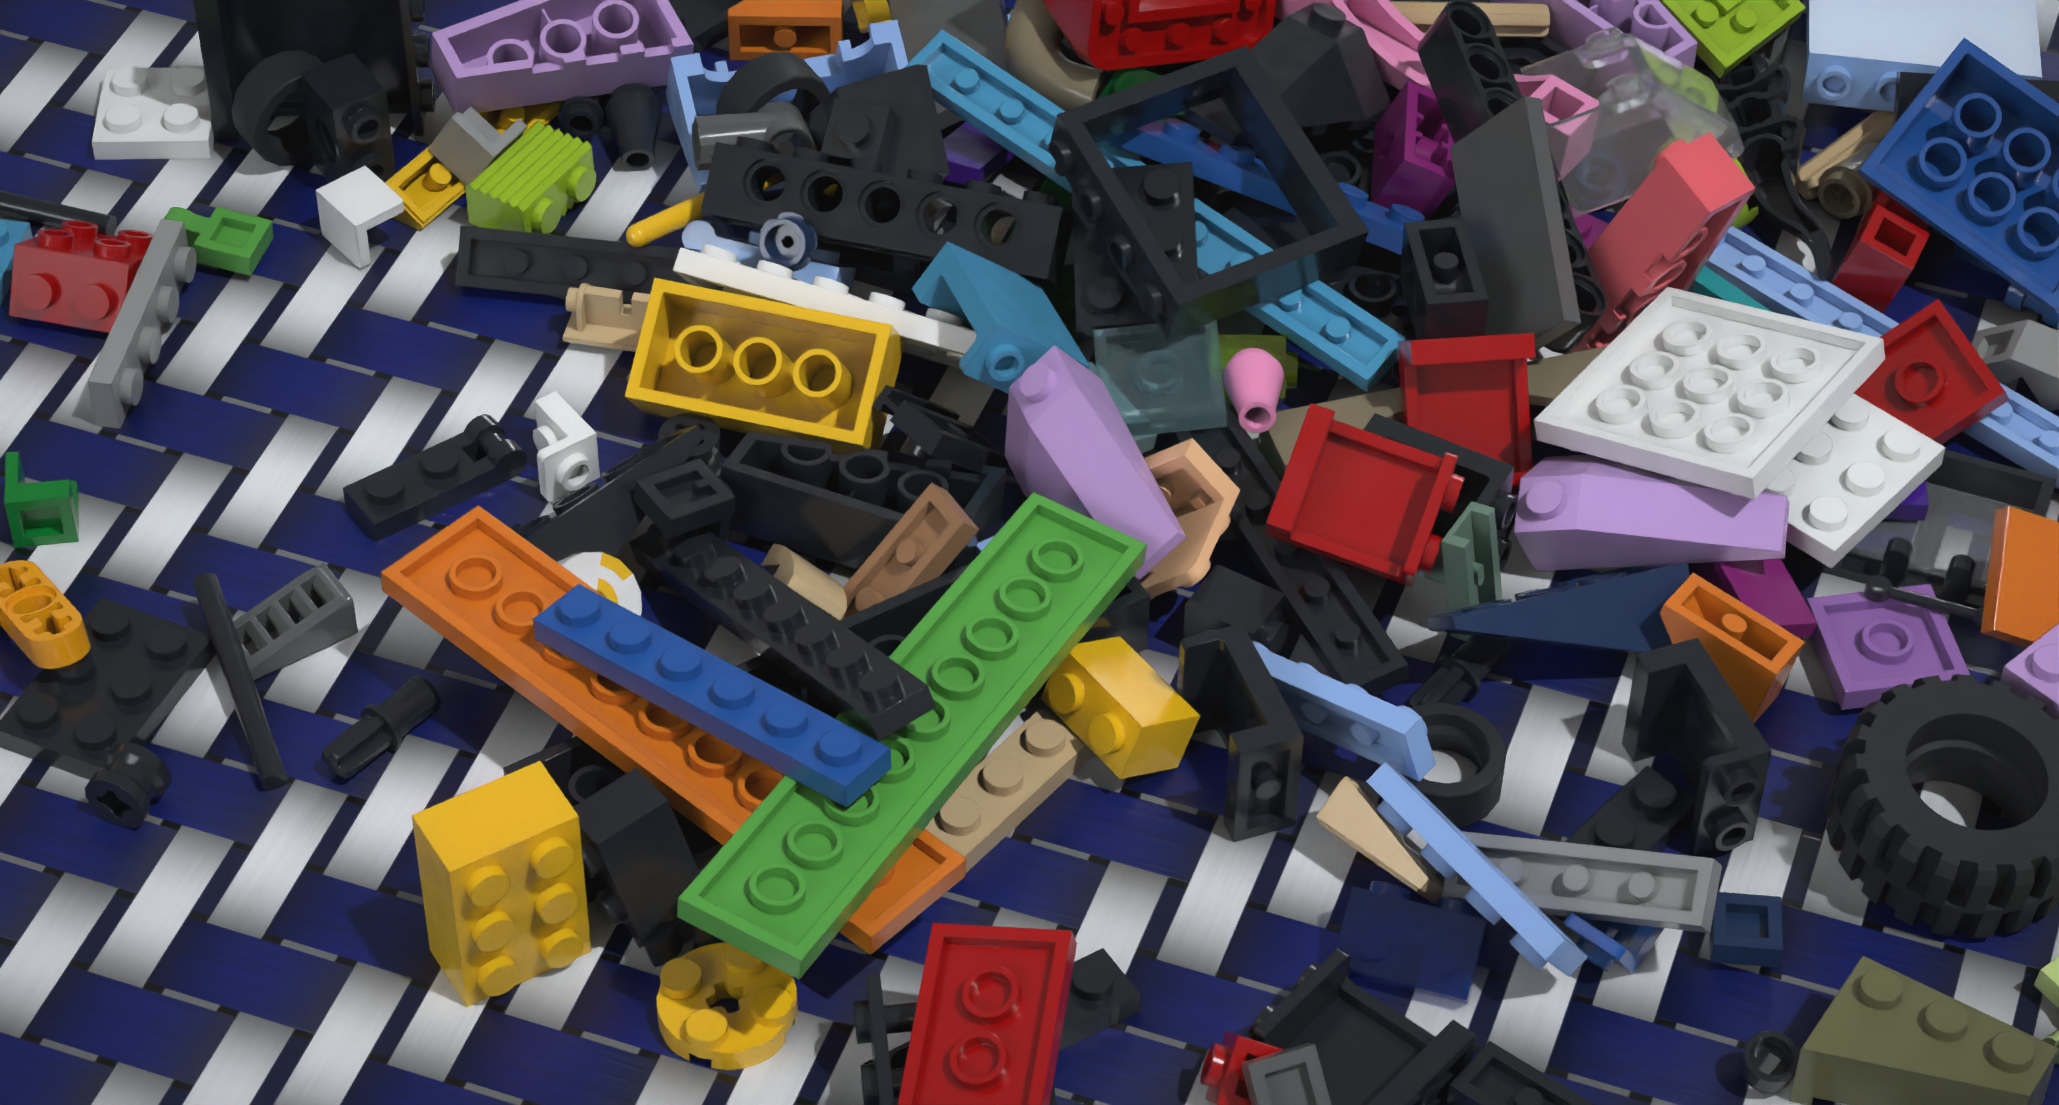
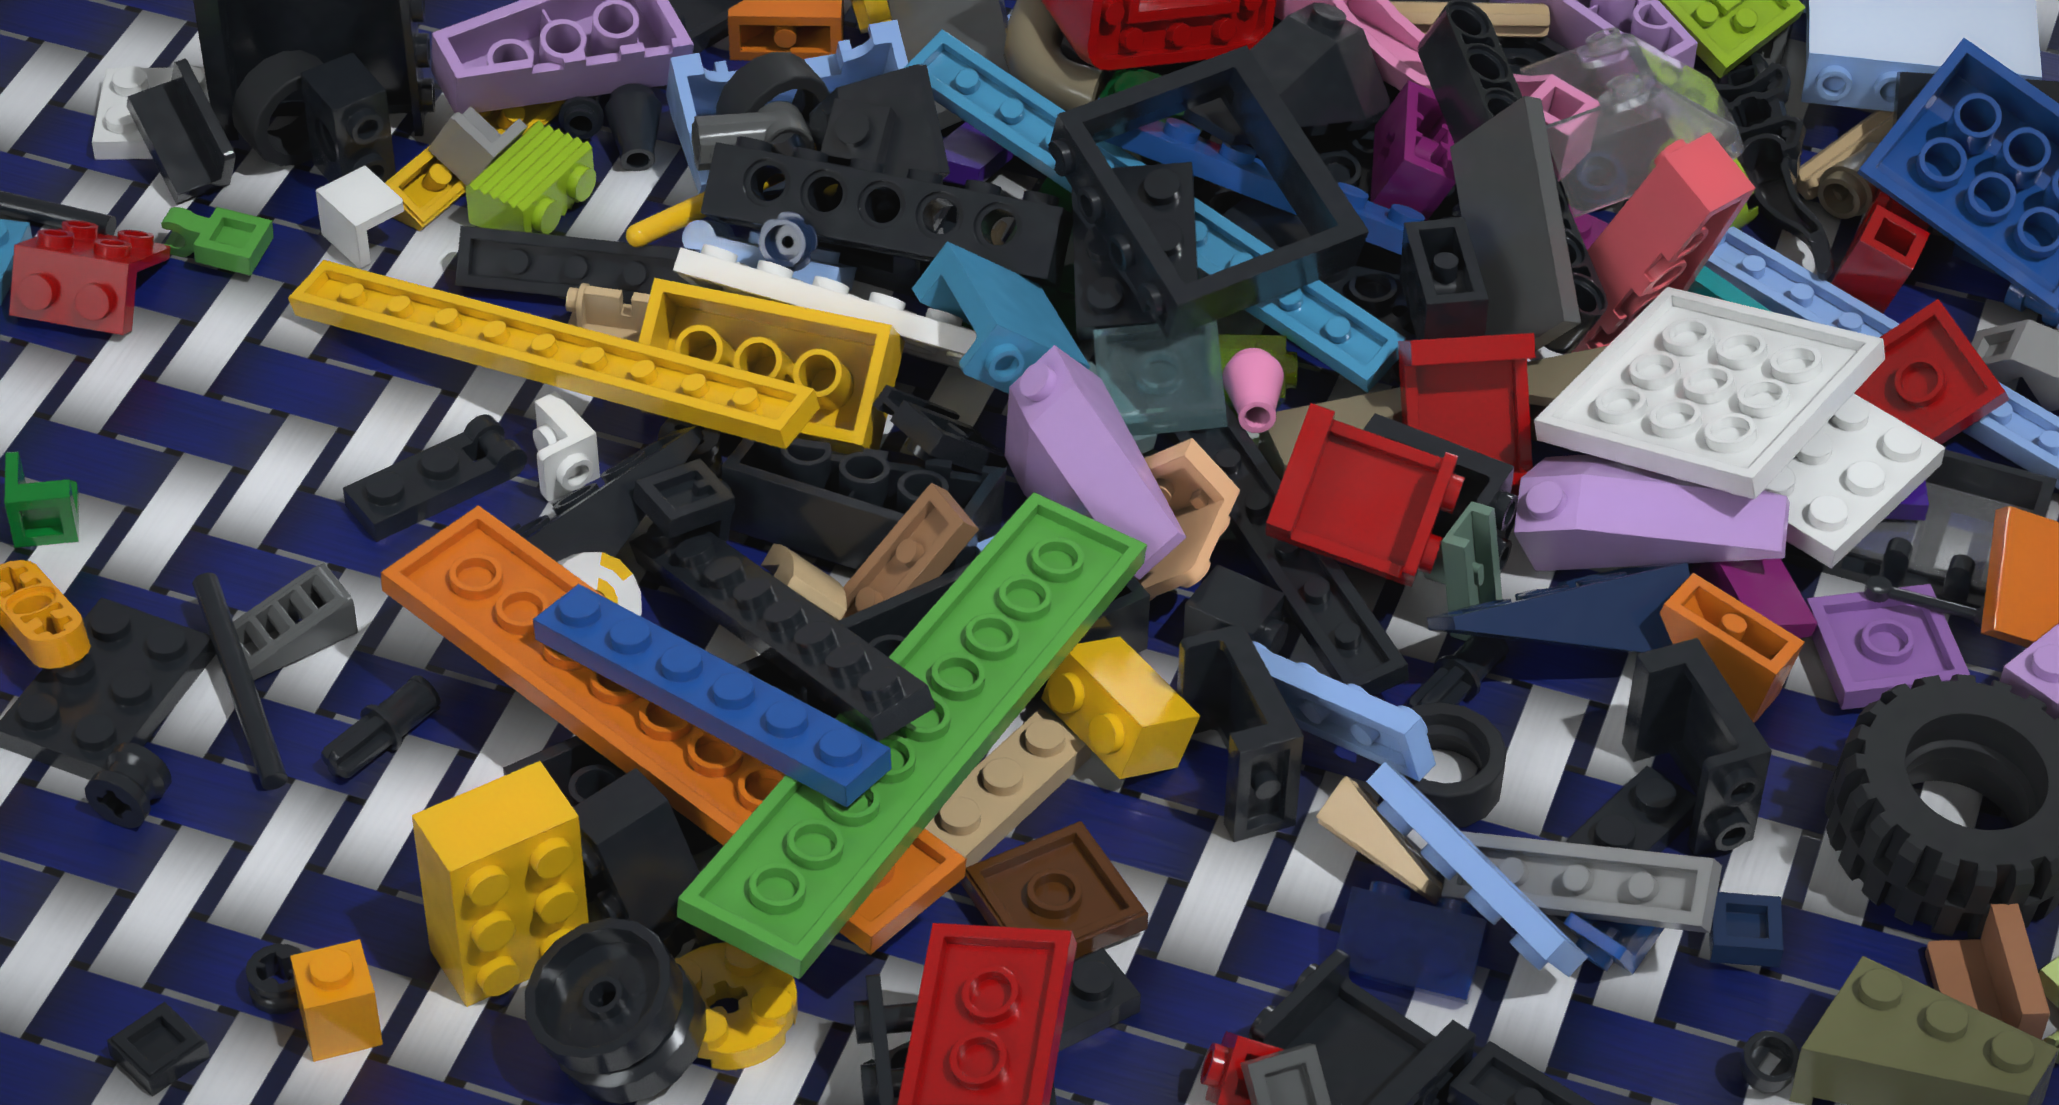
light grey plate [88,219,197,429] -> none
none -> black tile [107,1002,210,1097]
none -> black panel [126,58,236,205]
none -> black bush [245,944,303,1014]
none -> yellow plate [288,260,820,449]
none -> light orange brick [290,939,383,1062]
none -> black wheel [525,918,707,1104]
none -> reddish brown plate [961,821,1148,960]
none -> nougat panel [1925,903,2050,1040]

